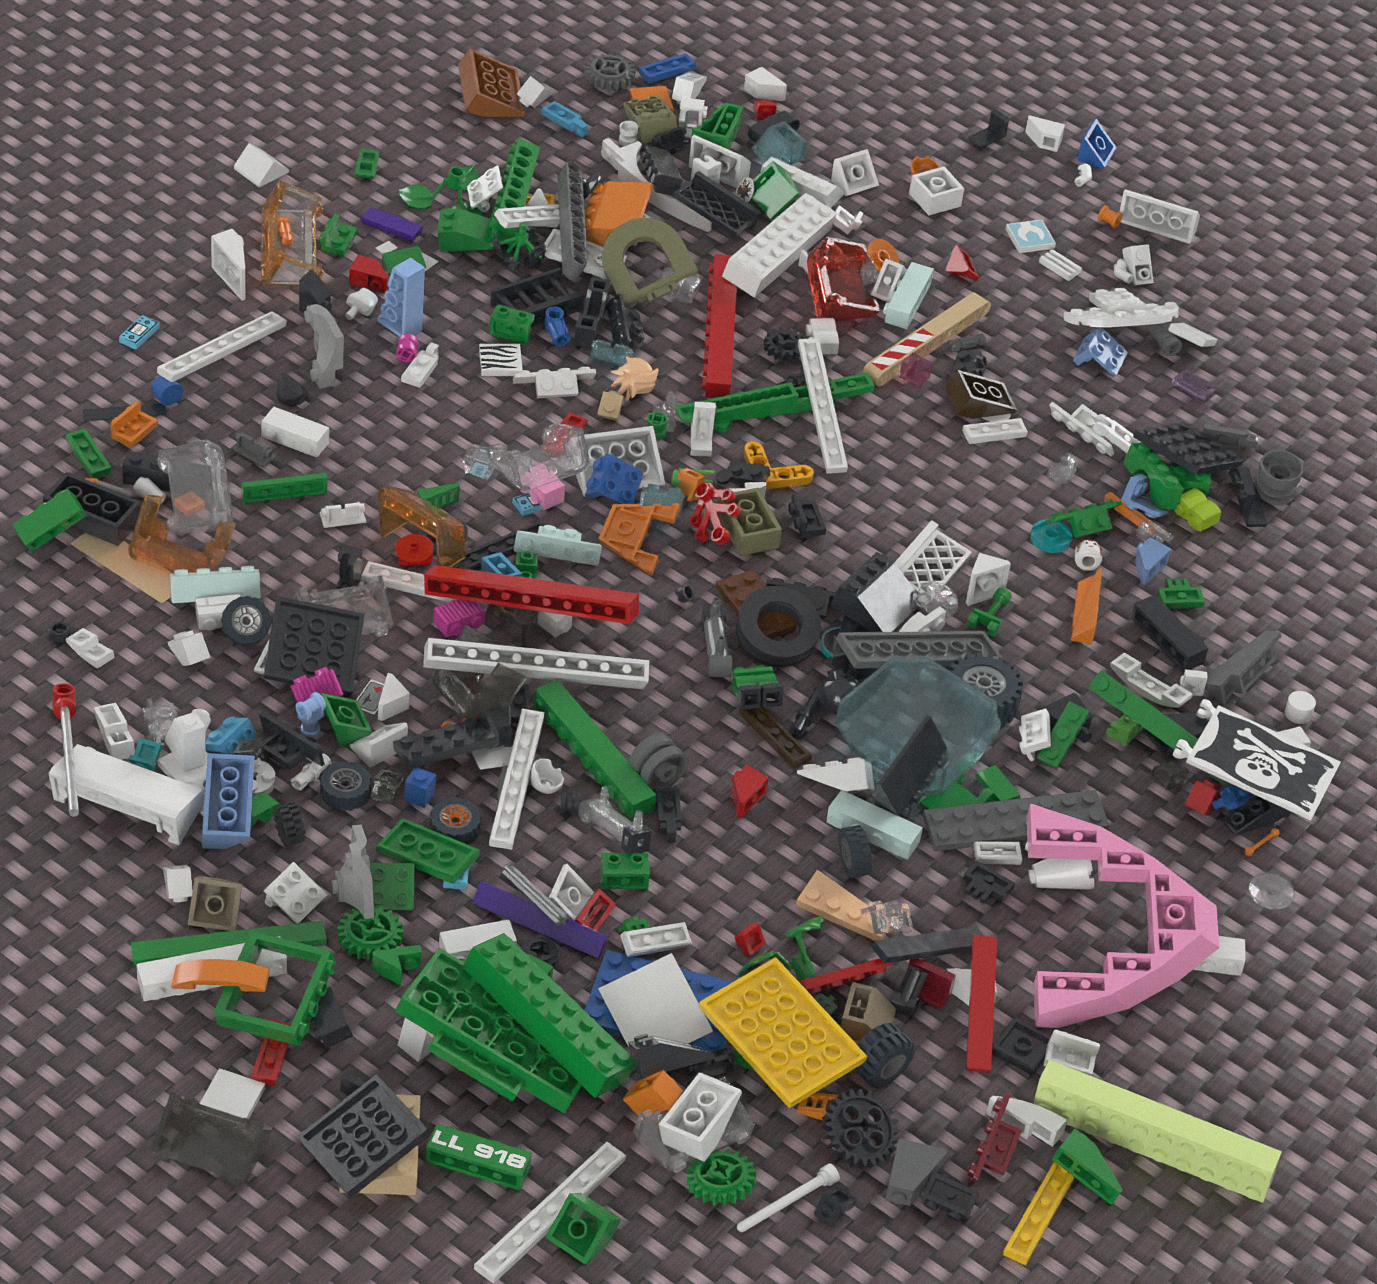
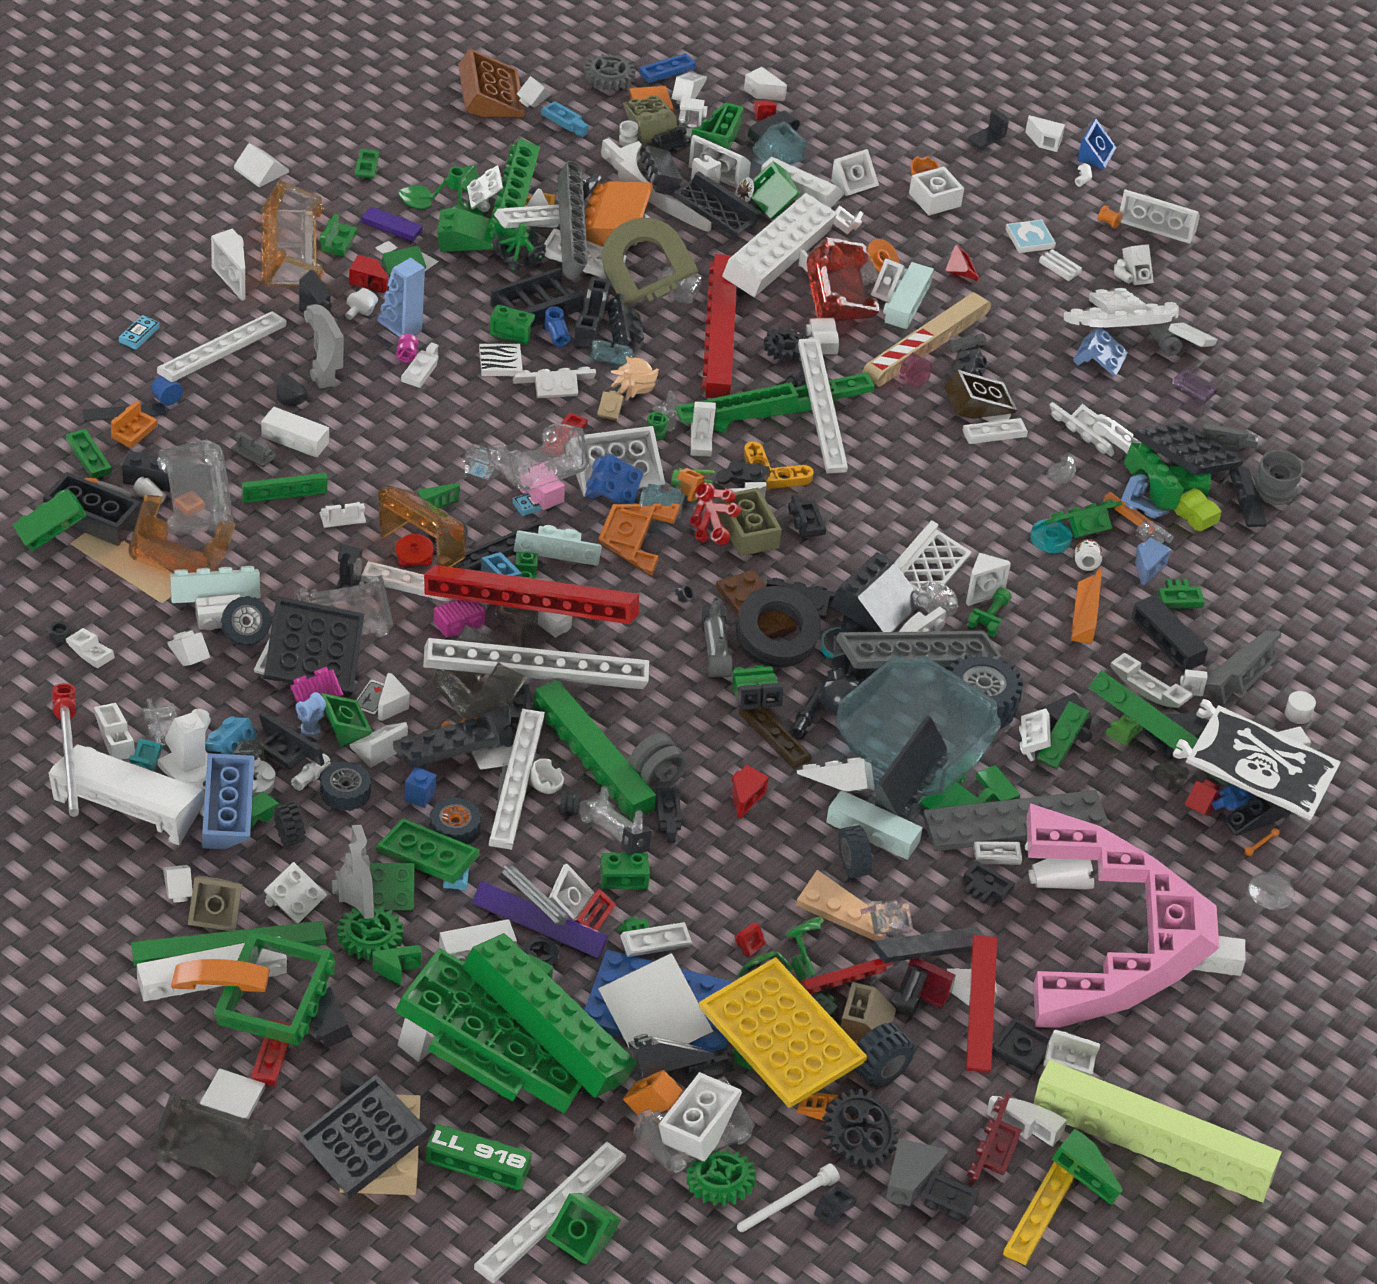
orange axle [277,216,294,246] -> none
clear smoke bracket [371,769,403,804] -> none

